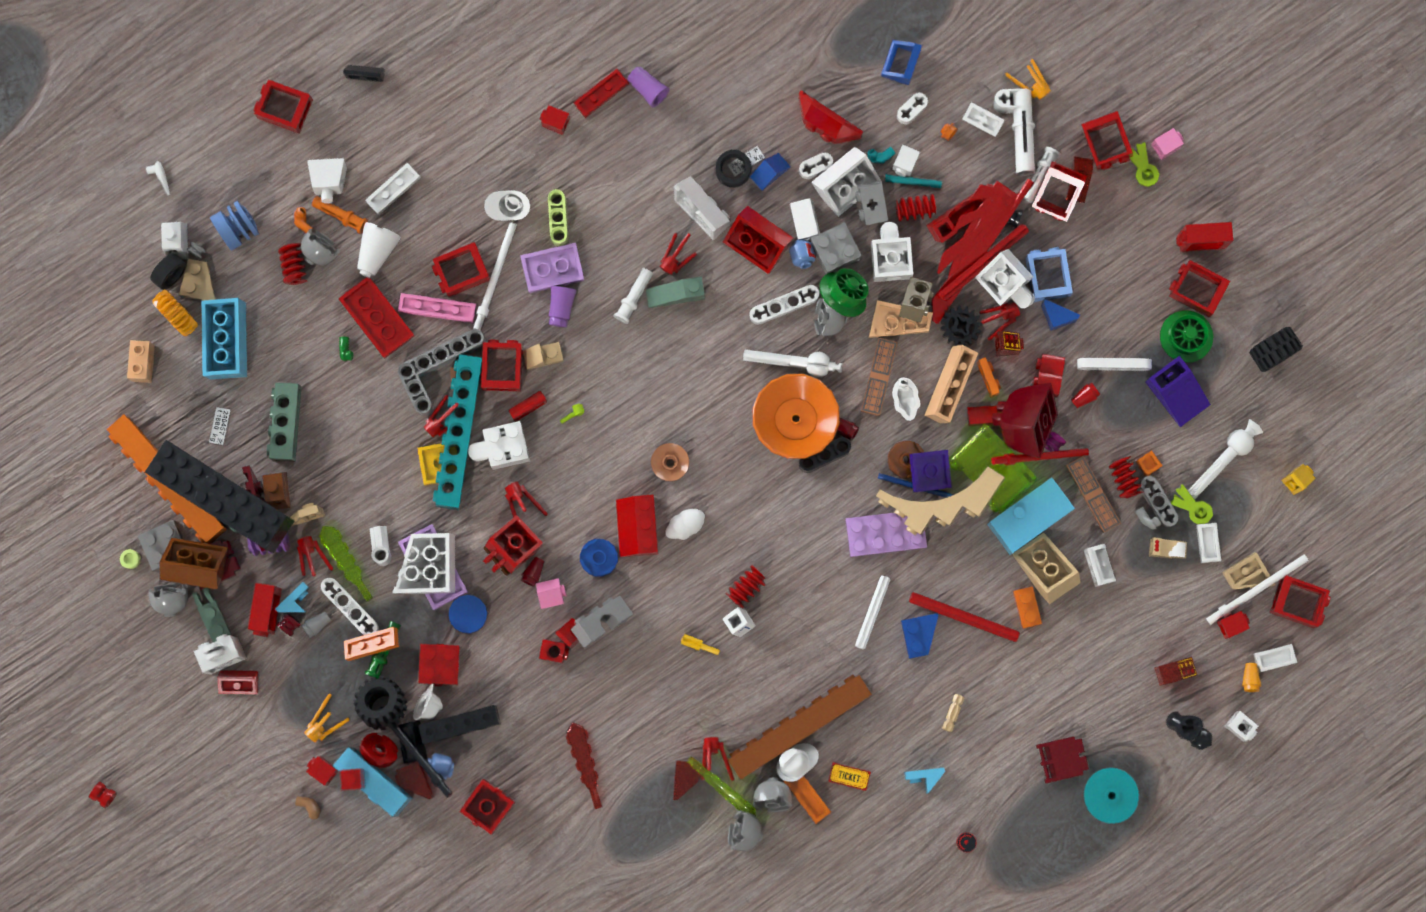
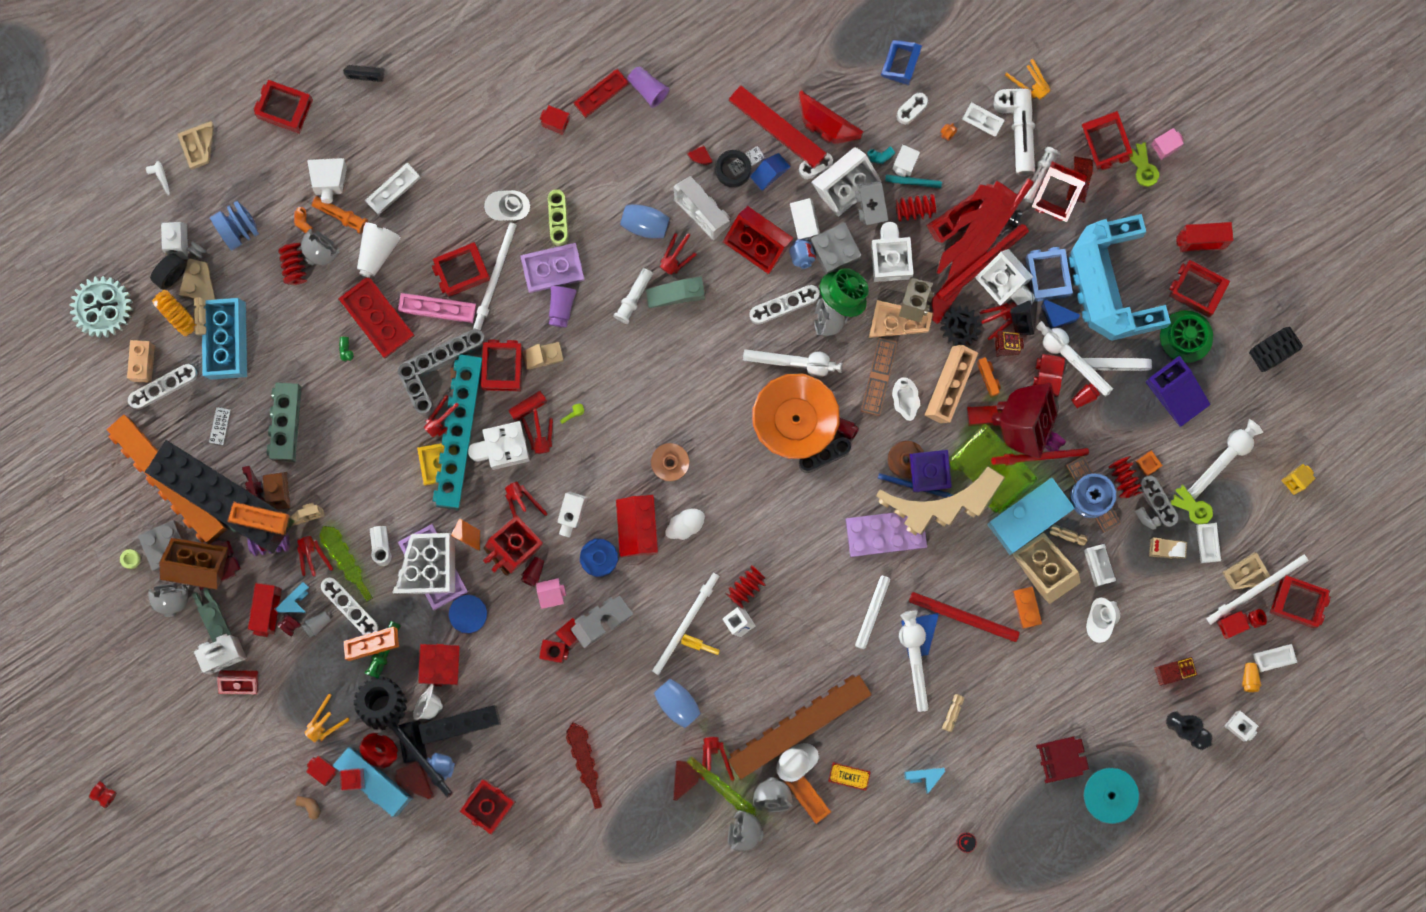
none -> light aqua gear [69,276,133,338]
none -> white beam [128,364,198,410]
none -> tan wing [177,121,214,170]
none -> tan axle [194,297,206,335]
none -> orange plate [228,502,290,535]
none -> orange slope [451,519,480,551]
none -> red plant [521,409,553,454]
none -> white torso [558,492,588,537]
none -> medium blue piece [620,205,670,238]
none -> white bar [652,572,720,675]
none -> medium blue piece [654,679,701,728]
none -> red tile [687,146,713,165]
none -> red tile [728,85,827,169]
none -> white piece [899,610,928,712]
none -> black slope [1010,301,1035,335]
none -> white piece [1036,321,1113,396]
none -> tan axle [1050,524,1088,546]
none -> medium azure wedge [1068,214,1171,341]
none -> medium blue wheel [1070,473,1116,518]
none -> white piece [1086,597,1120,643]
none -> red bush [1248,609,1267,628]

